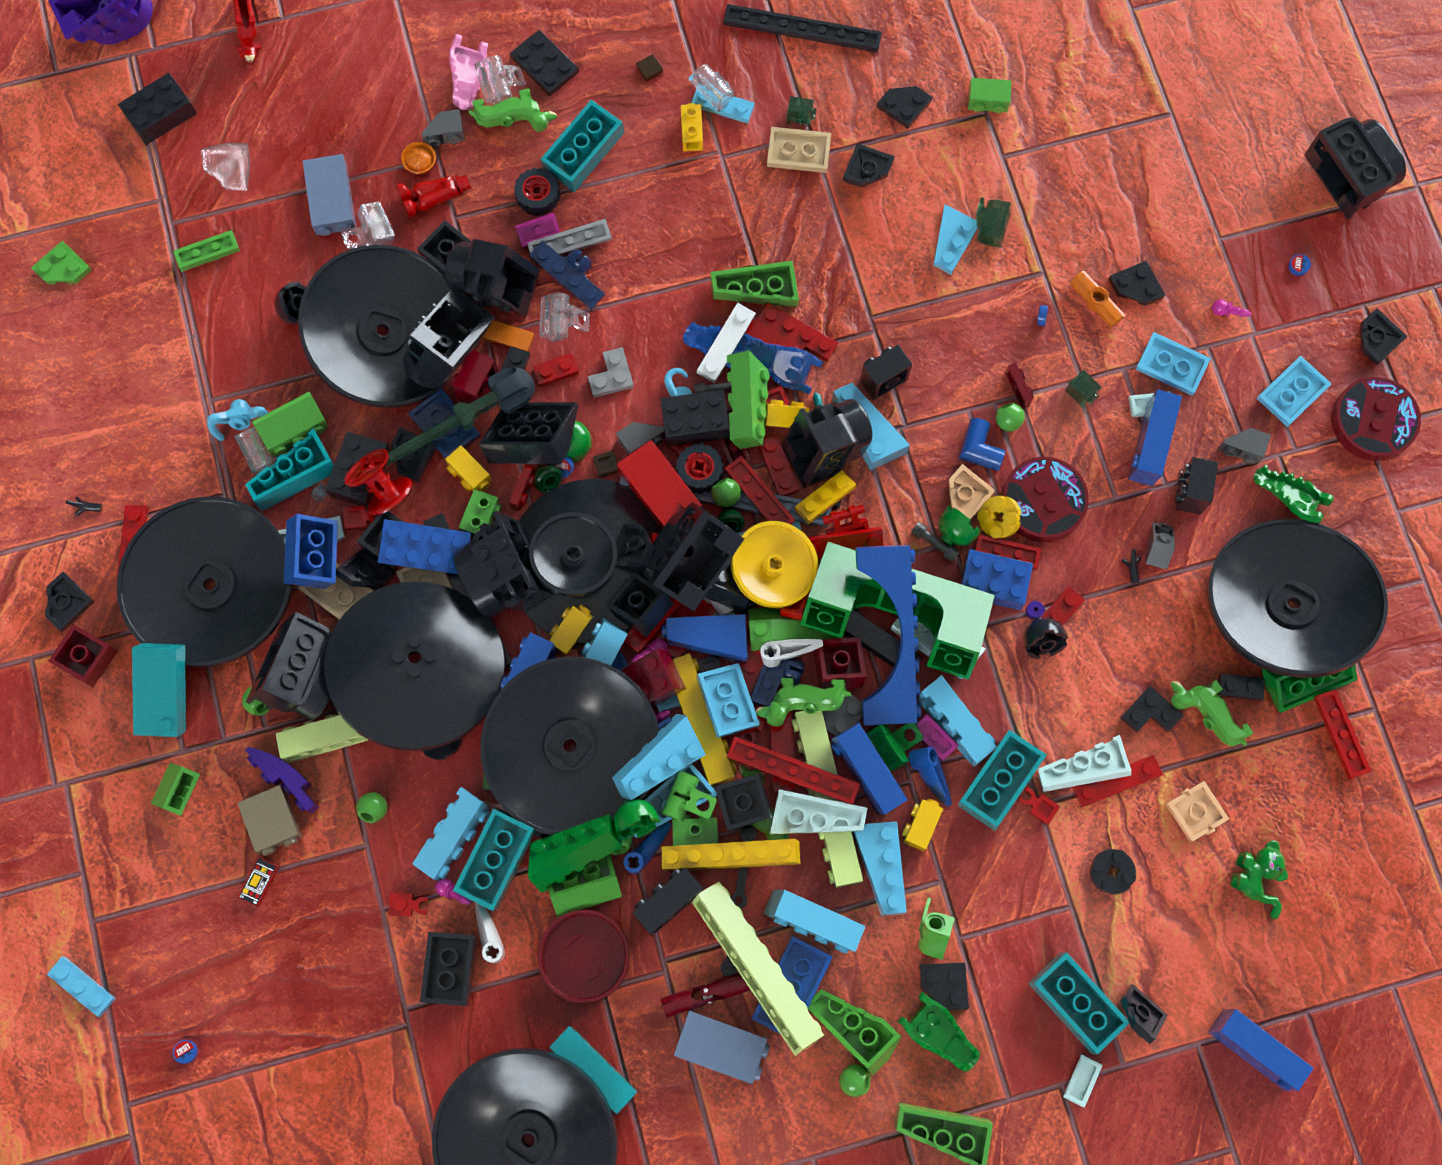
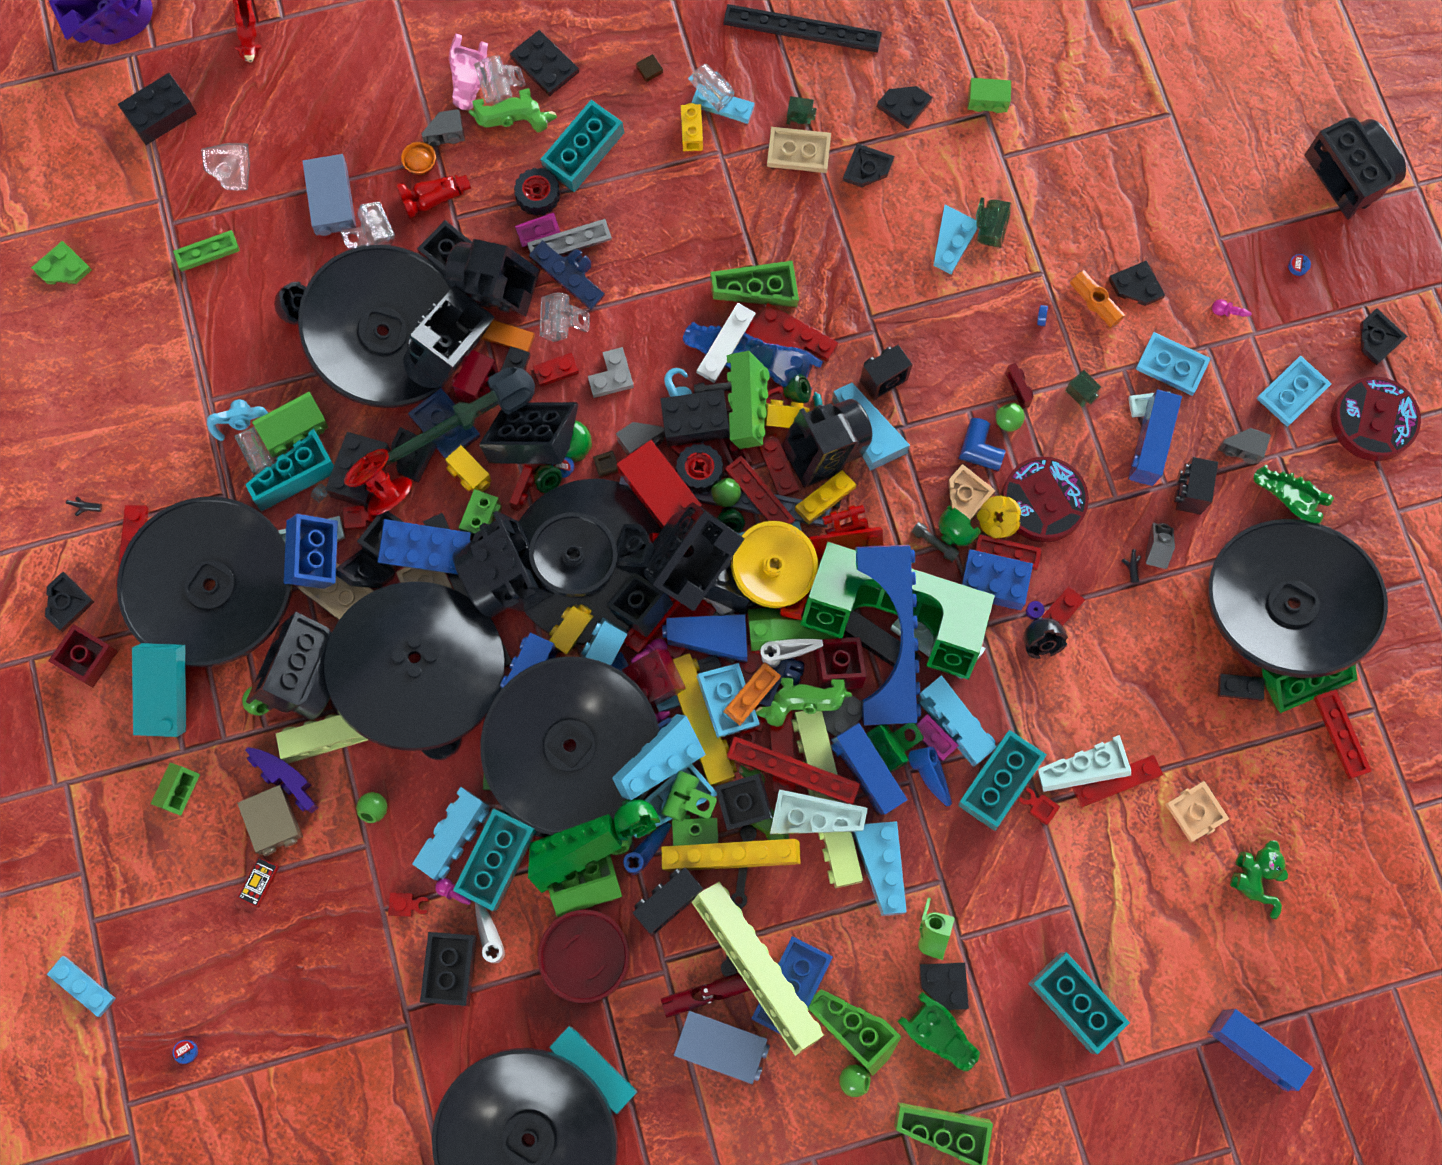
medium azure wedge [763,889,865,954] -> none
yellow brick [902,799,943,852] -> none
light aqua tile [1063,1054,1103,1108] -> none
black plate [1089,849,1136,895] -> none
black plate [1120,686,1183,733] -> none
black plate [1120,984,1168,1044] -> none
bright green animal [1170,680,1253,747] -> none
none -> orange tile [723,662,781,726]
none -> dark green brick [783,374,811,403]

